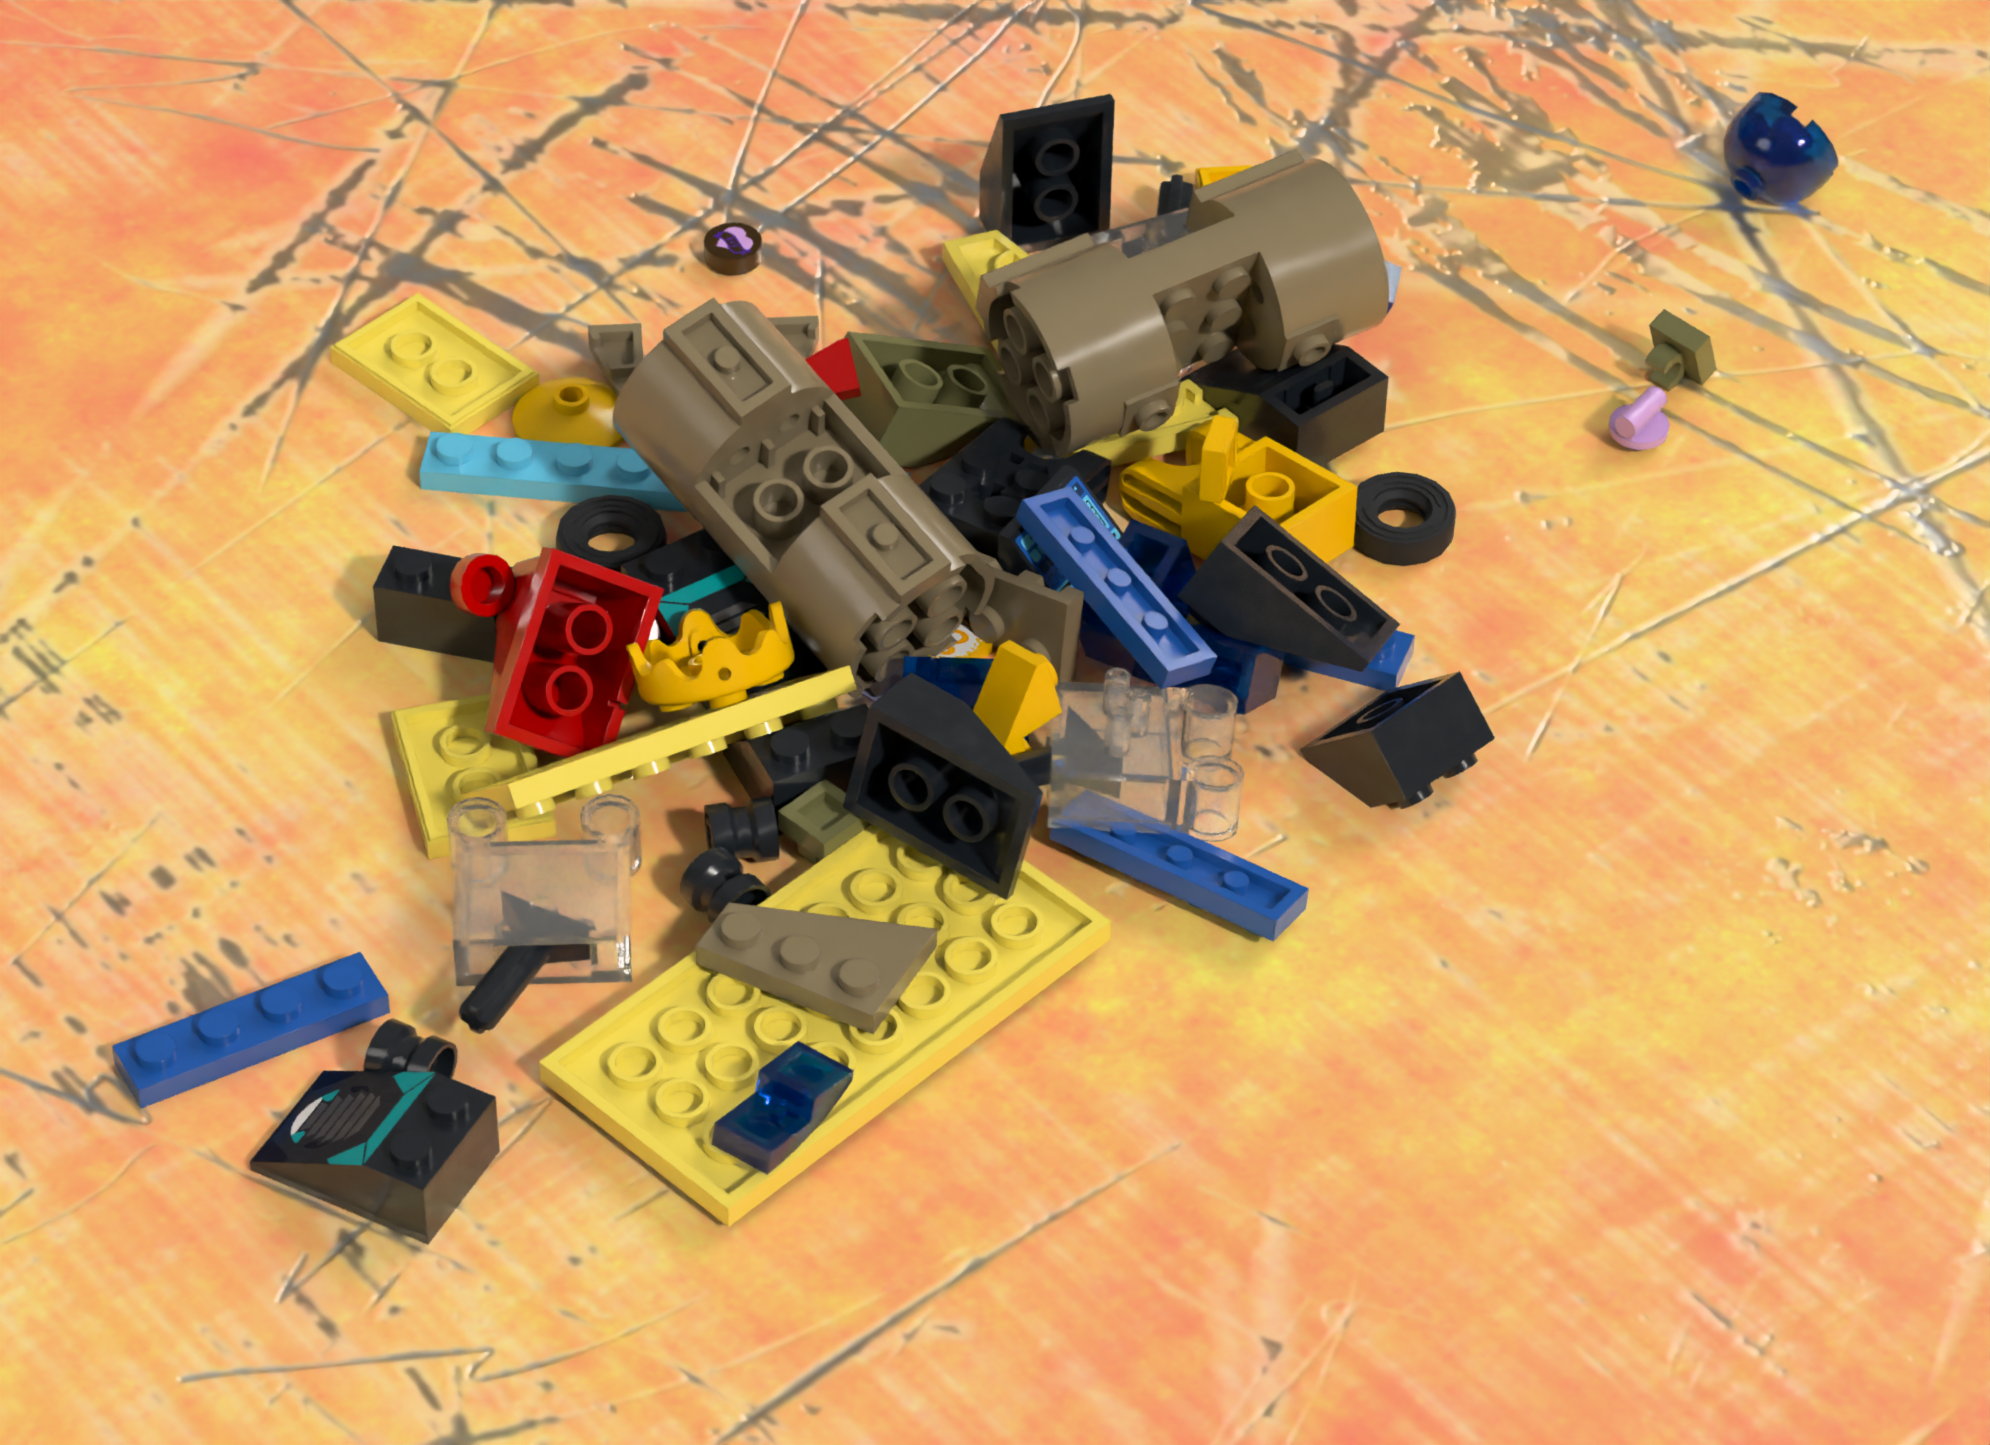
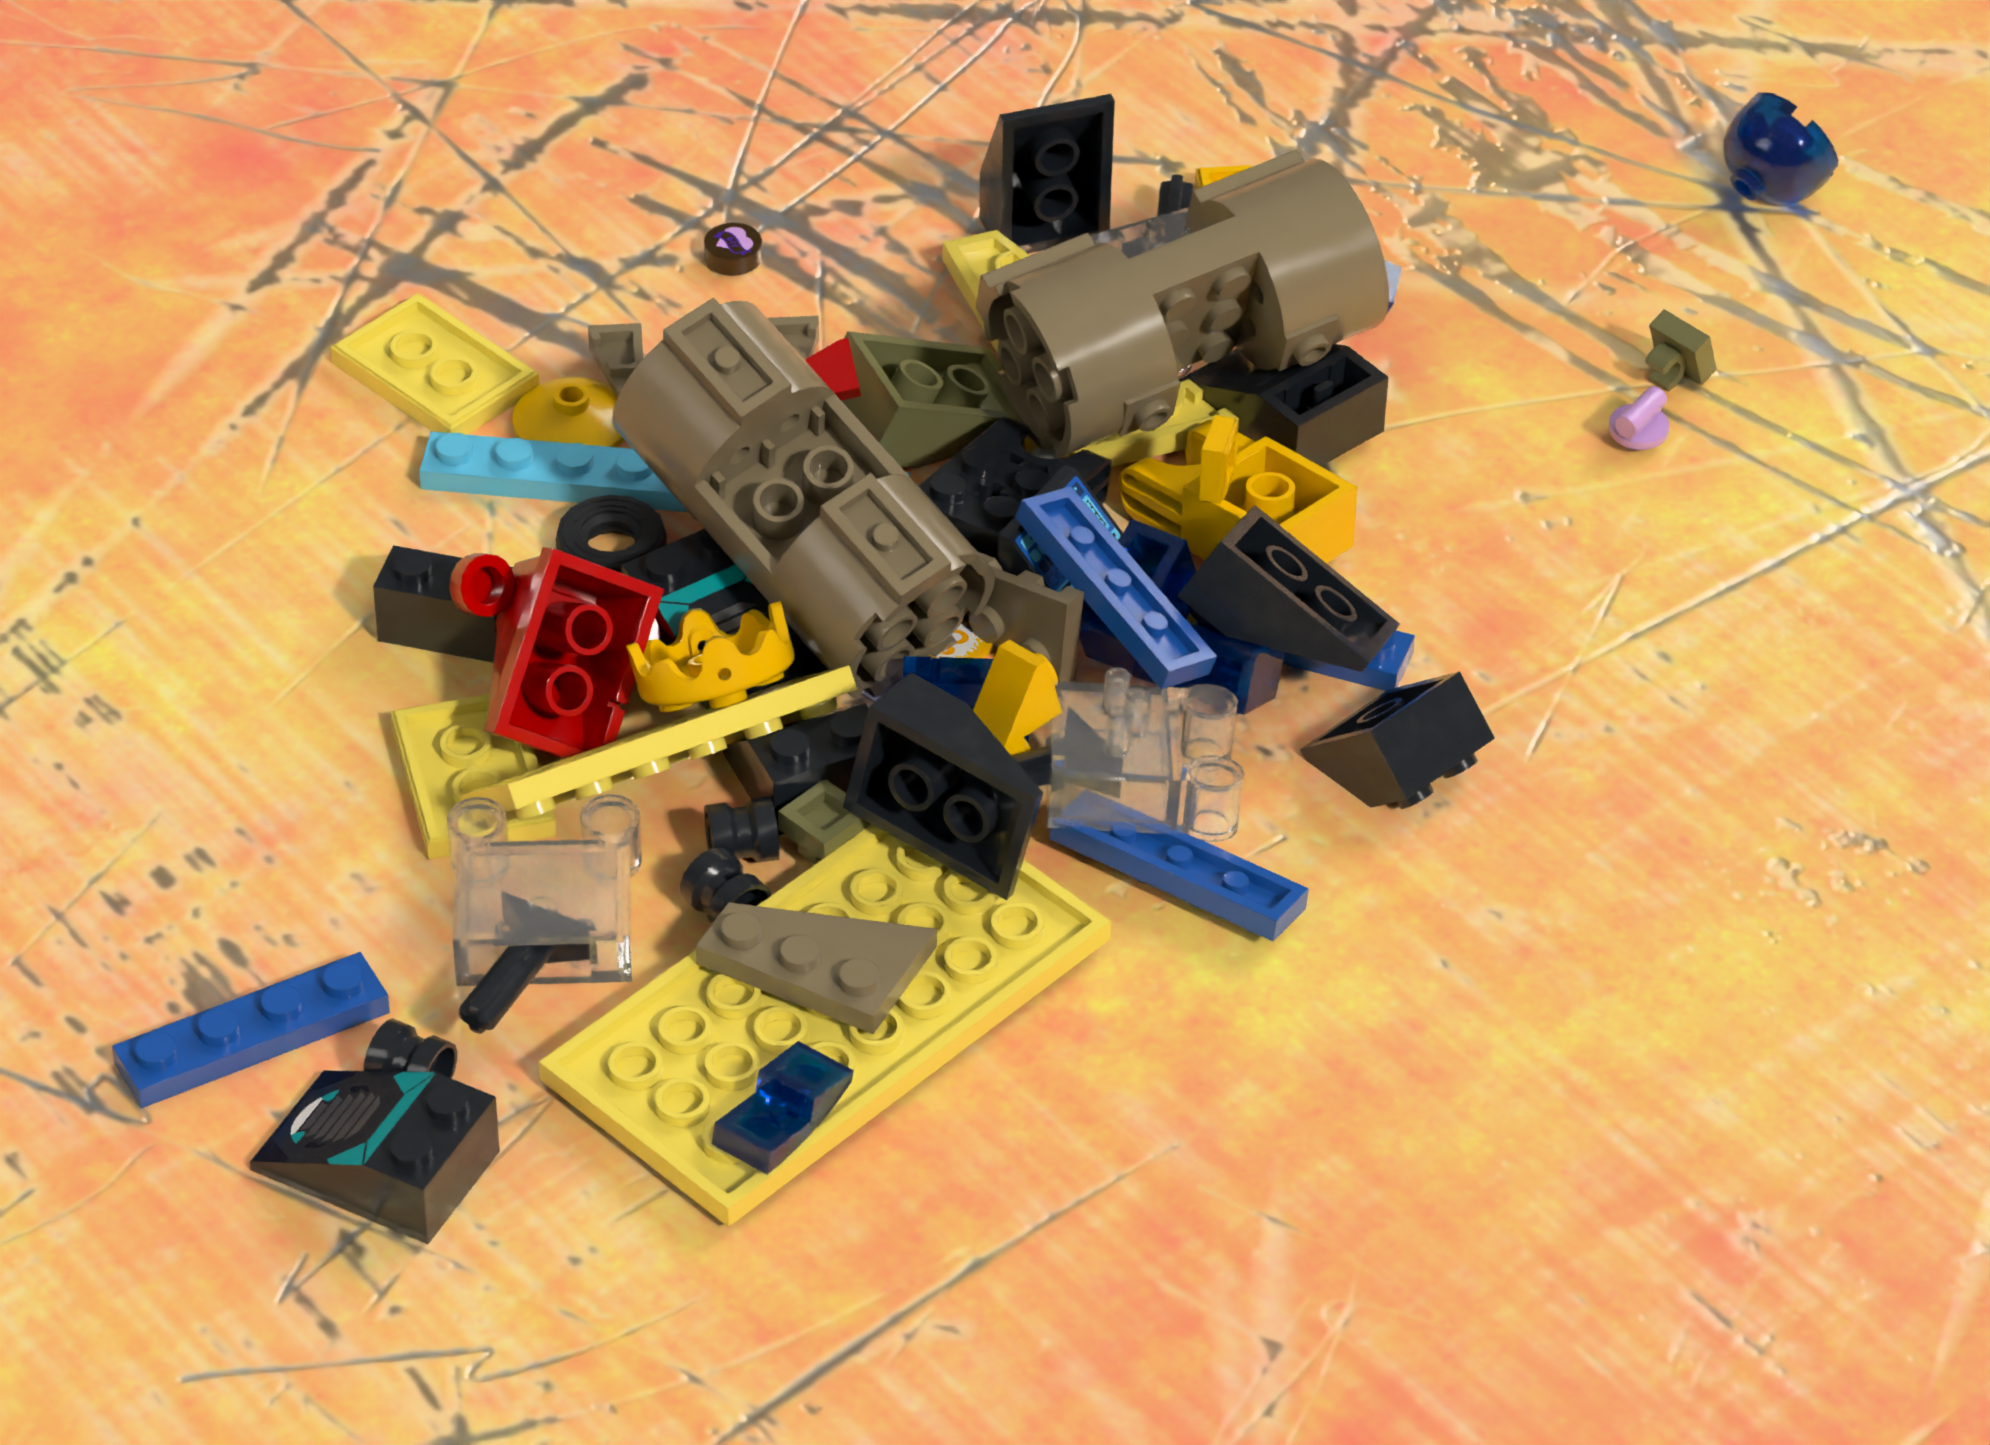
black tyre [1354,472,1456,566] -> none

